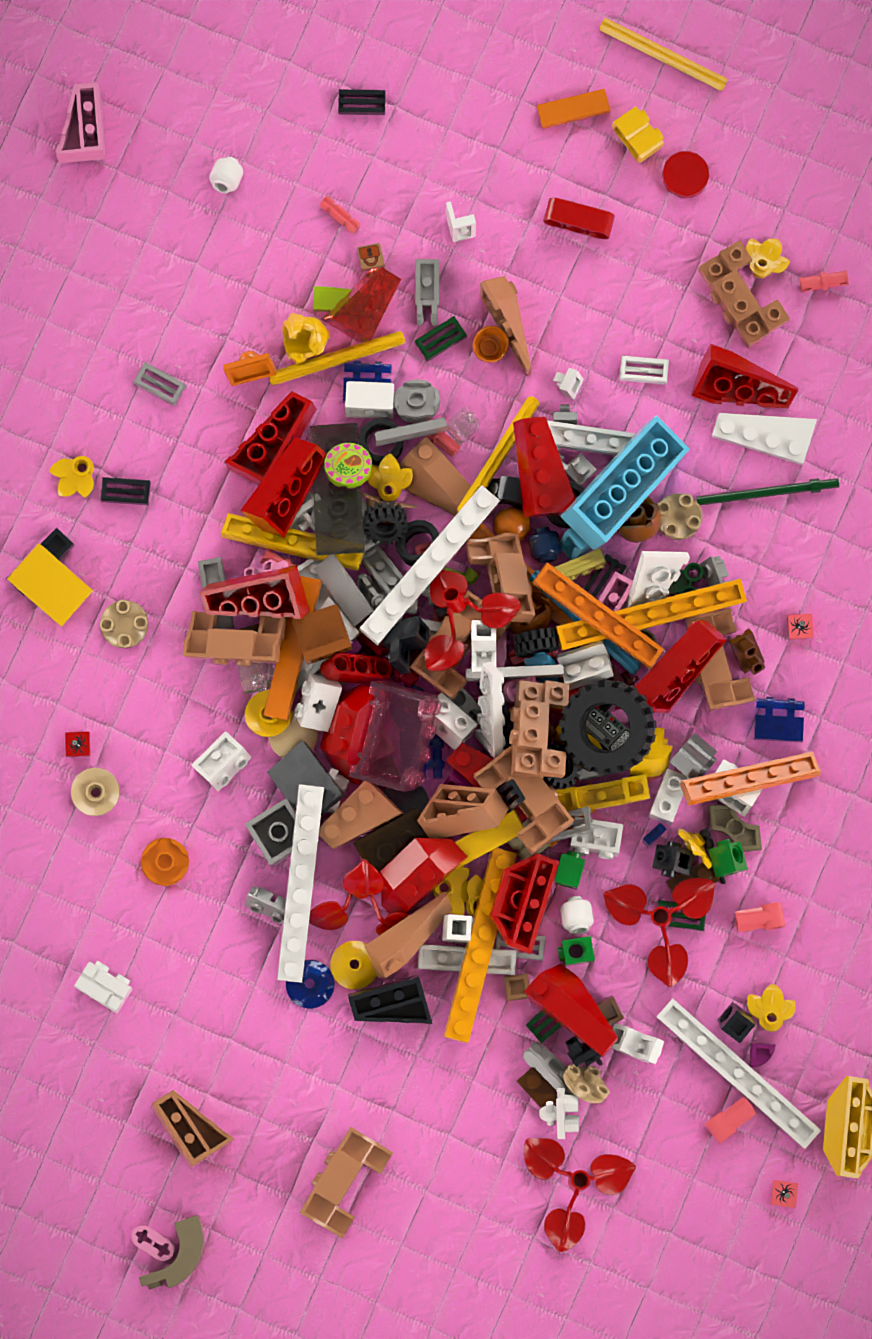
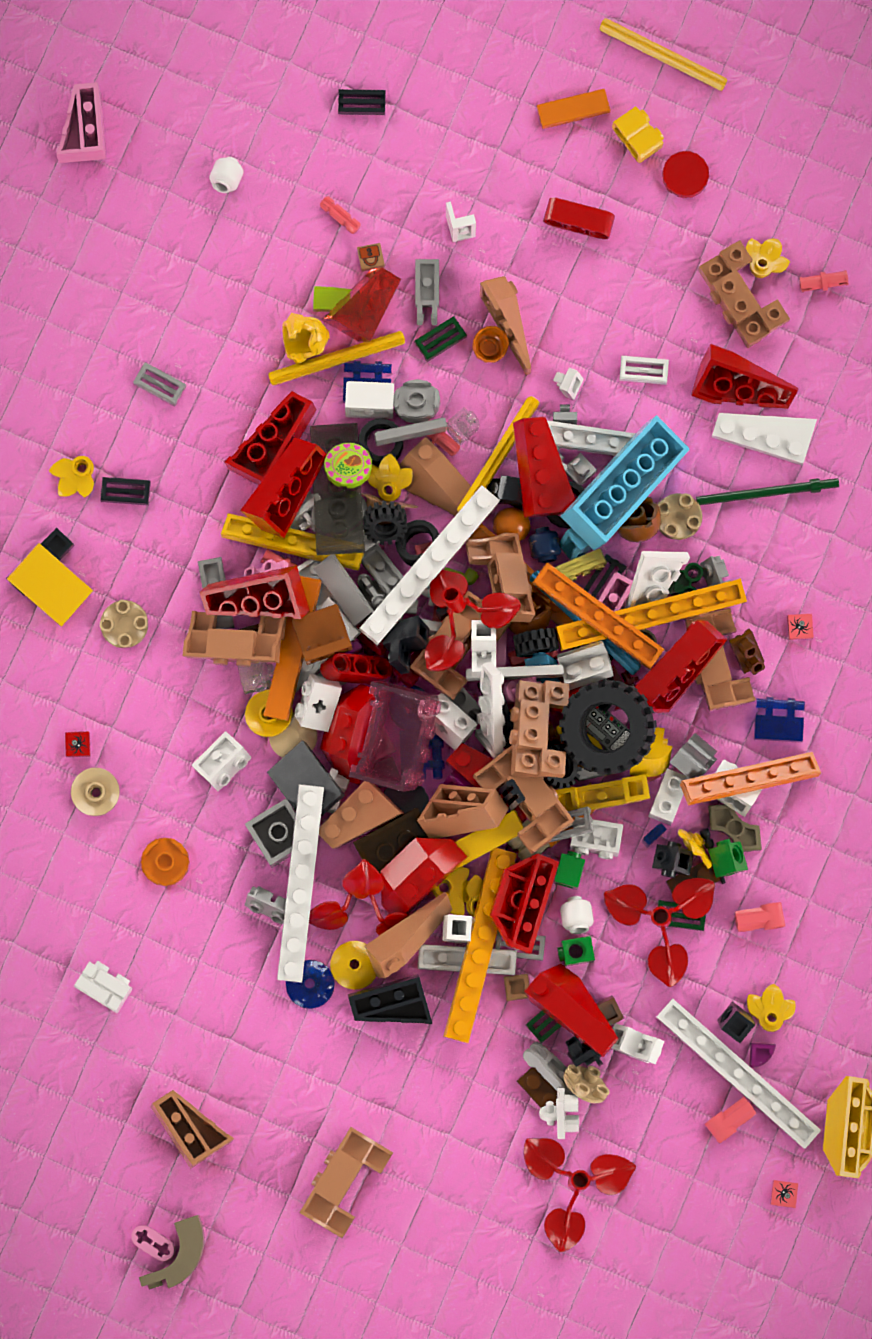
orange tile [223,350,276,386] -> none

